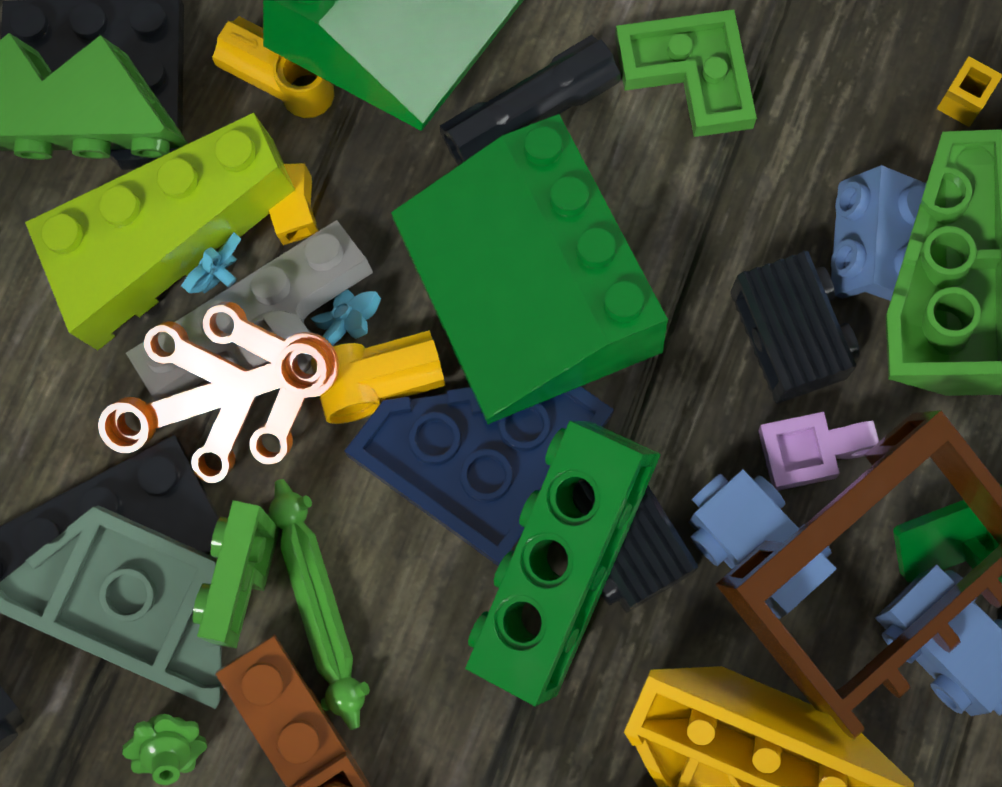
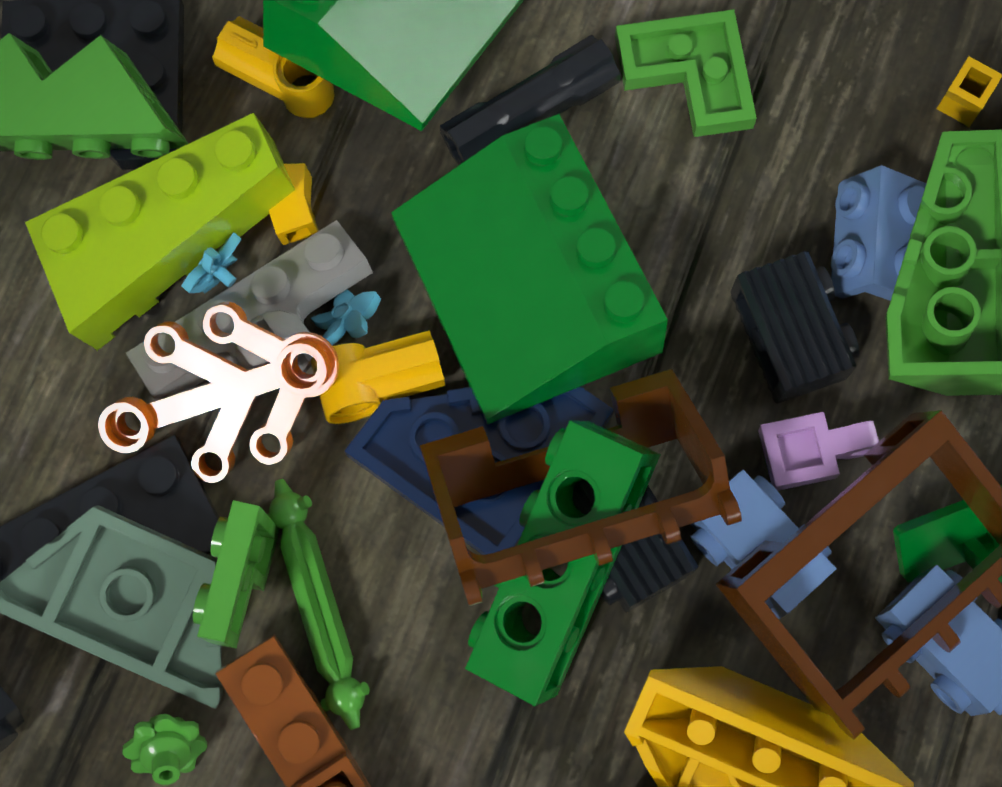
none -> reddish brown hinge [420,369,742,606]

